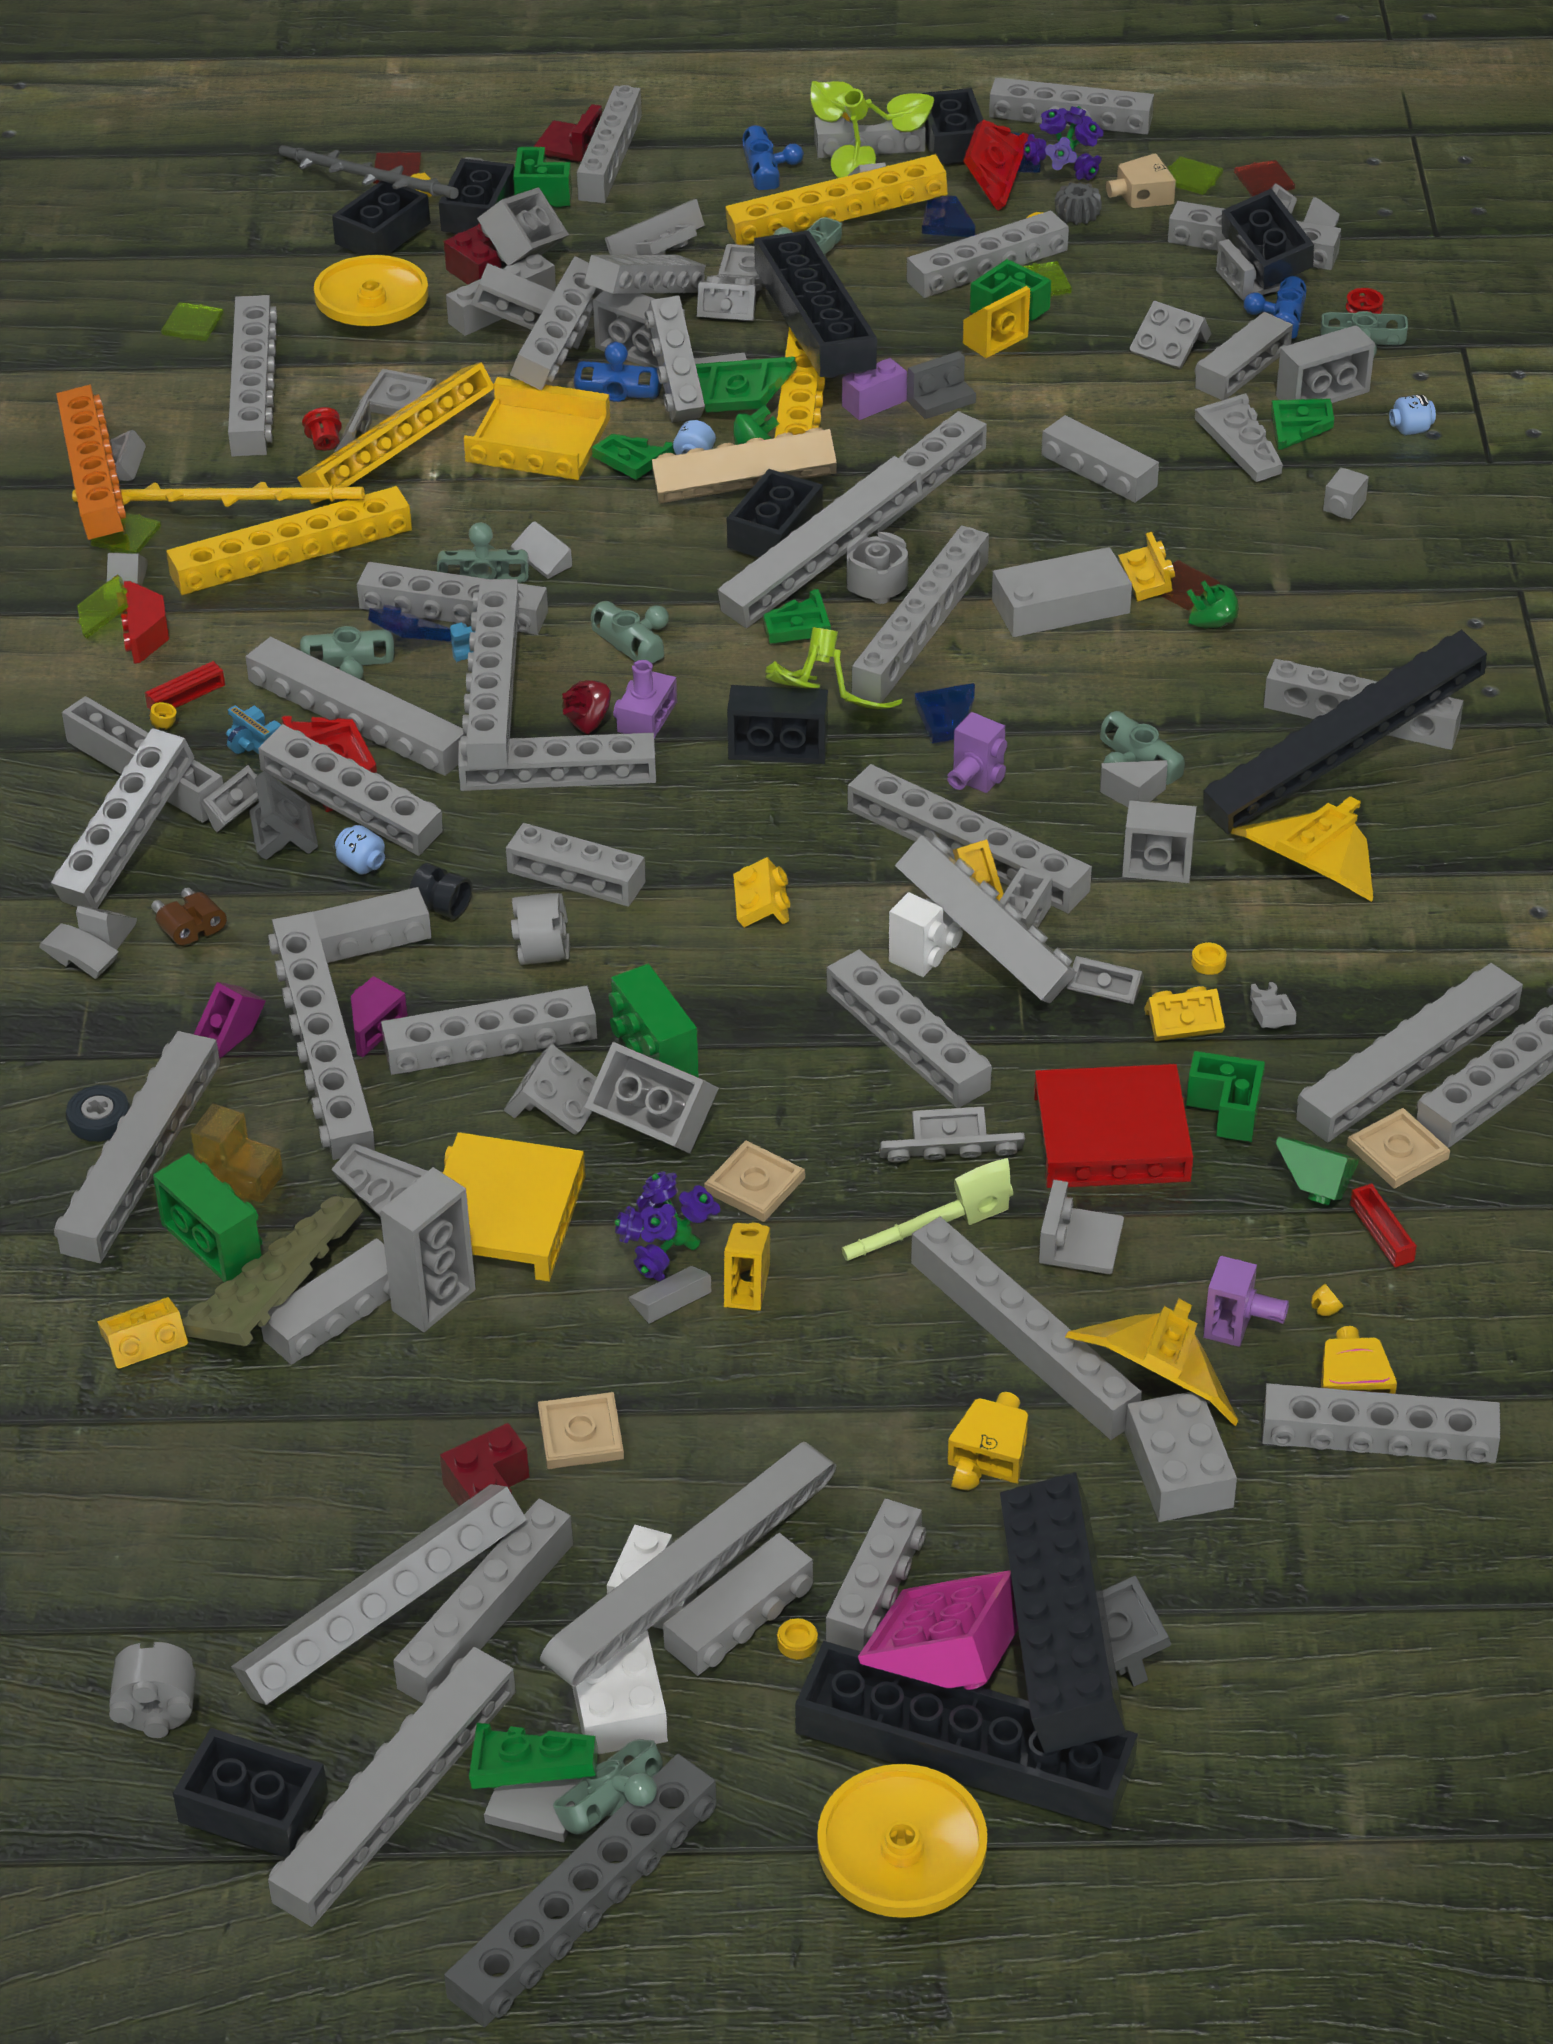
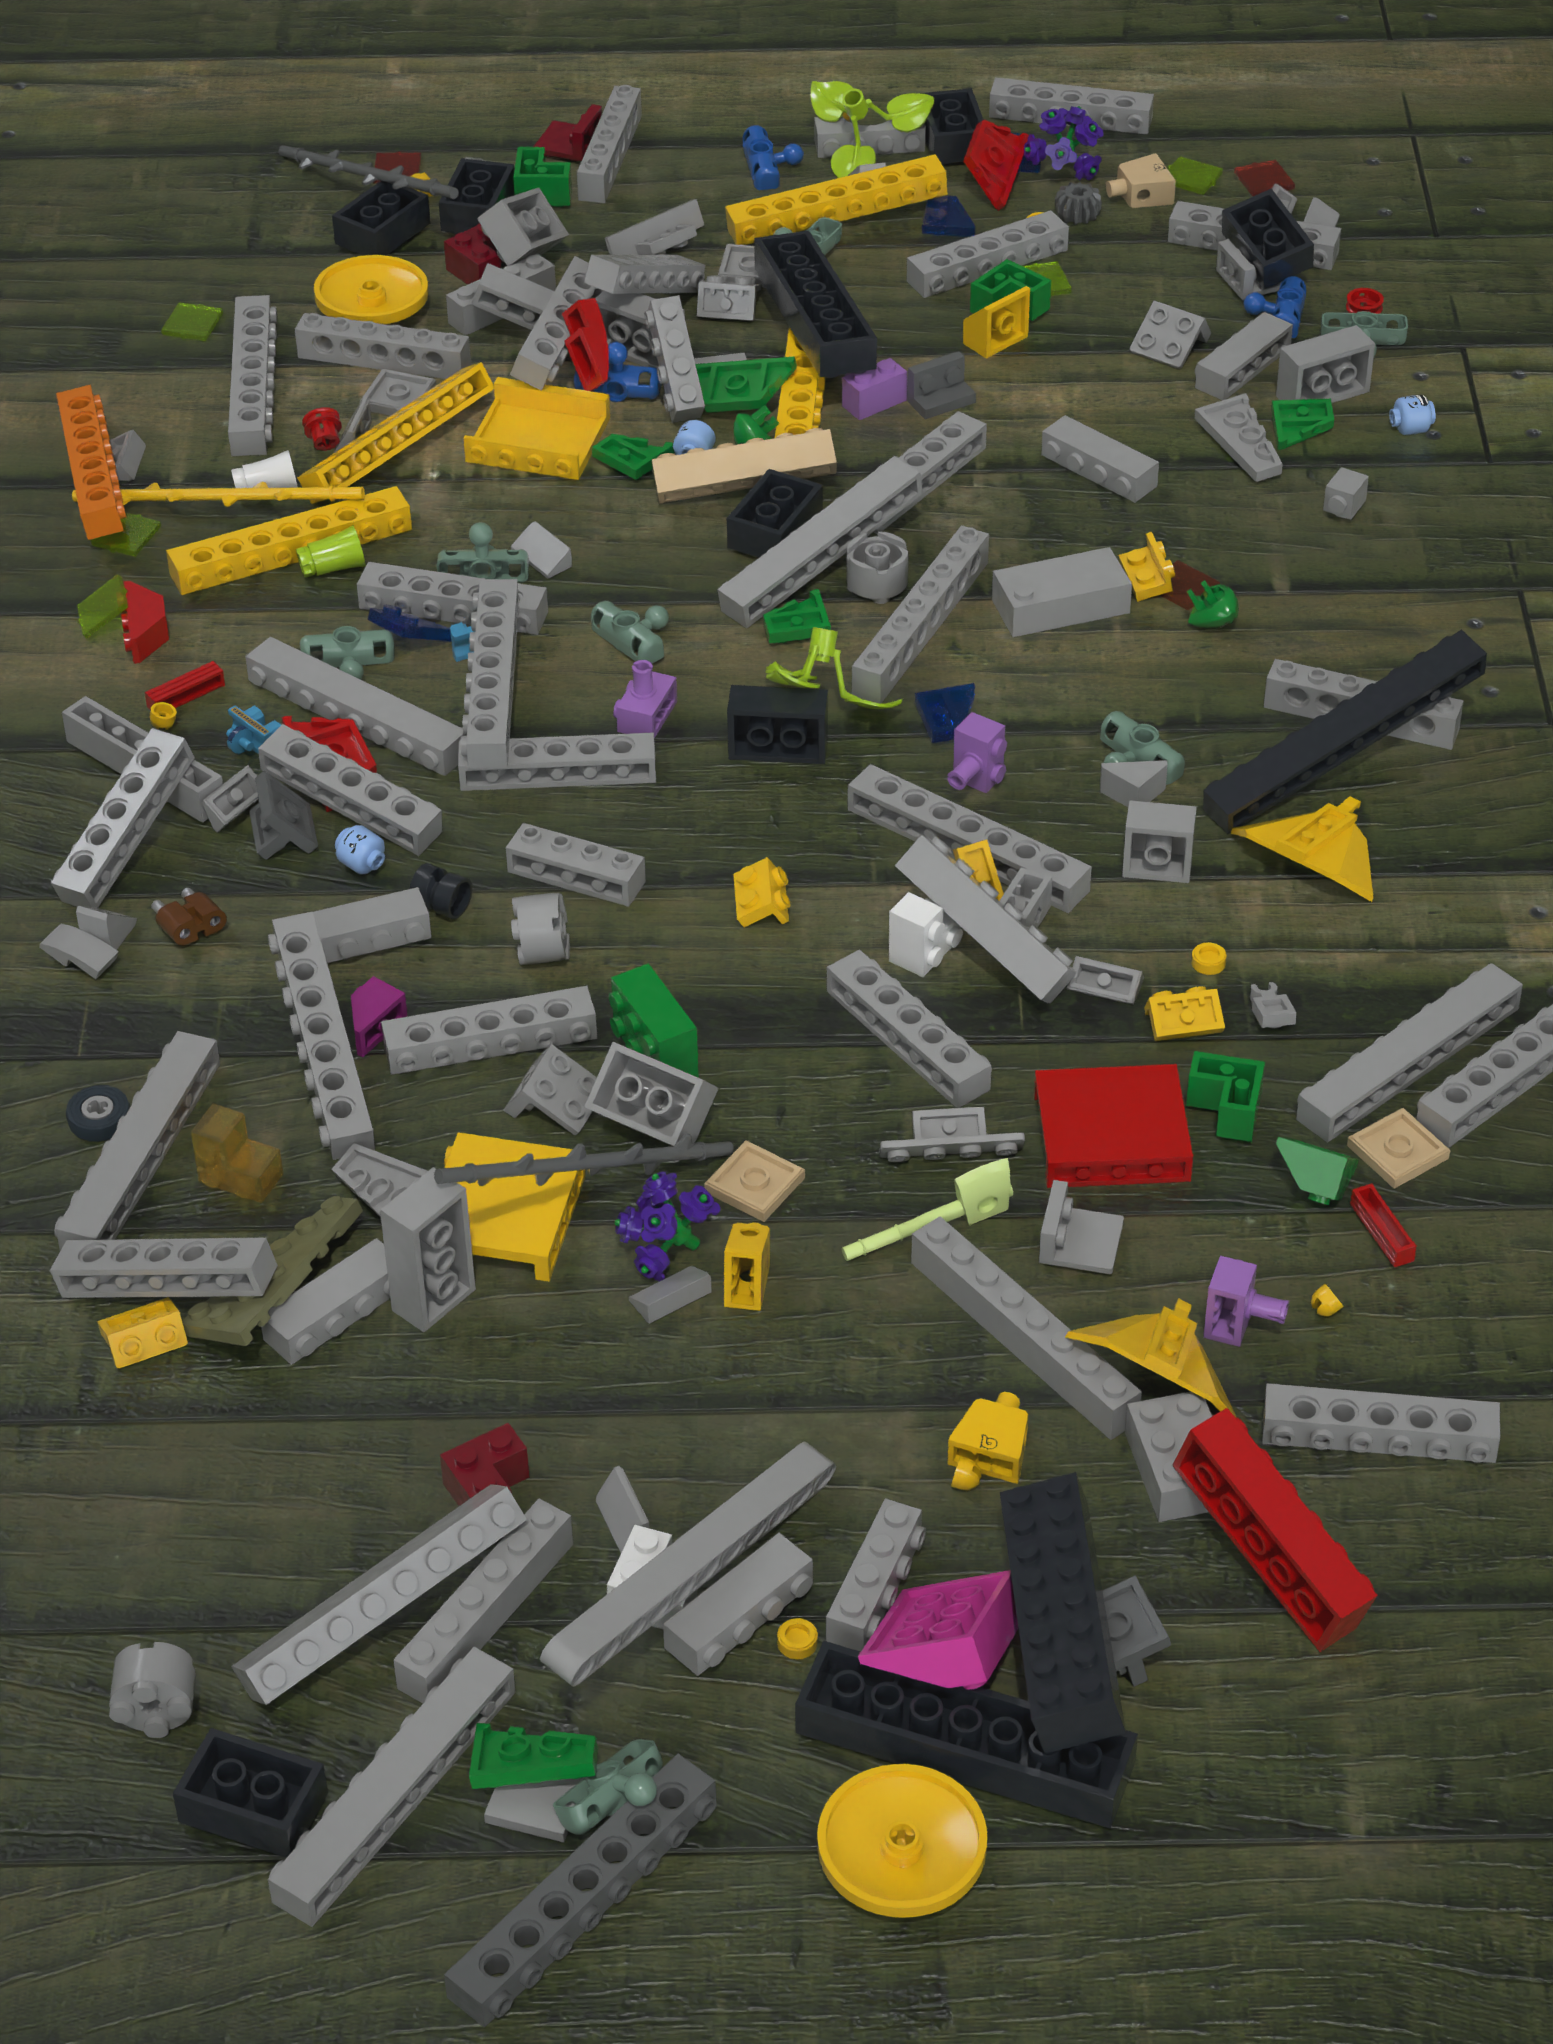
light grey slope [106,553,148,602] -> none
green brick [153,1153,262,1282] -> none
magenta slope [194,982,266,1059] -> none
tan tile [538,1392,624,1469] -> none
dark red piece [562,680,611,734] -> none
white brick [572,1630,668,1754] -> none
yellow torso [1321,1326,1397,1394] -> none
none -> light grey brick [50,1238,278,1298]
none -> white plant [231,450,298,488]
none -> light grey brick [295,313,471,379]
none -> lime plant [296,525,366,578]
none -> dark grey plant [434,1134,734,1186]
none -> red slope [562,298,609,392]
none -> light grey slope [596,1466,649,1553]
none -> red brick [1172,1408,1378,1652]

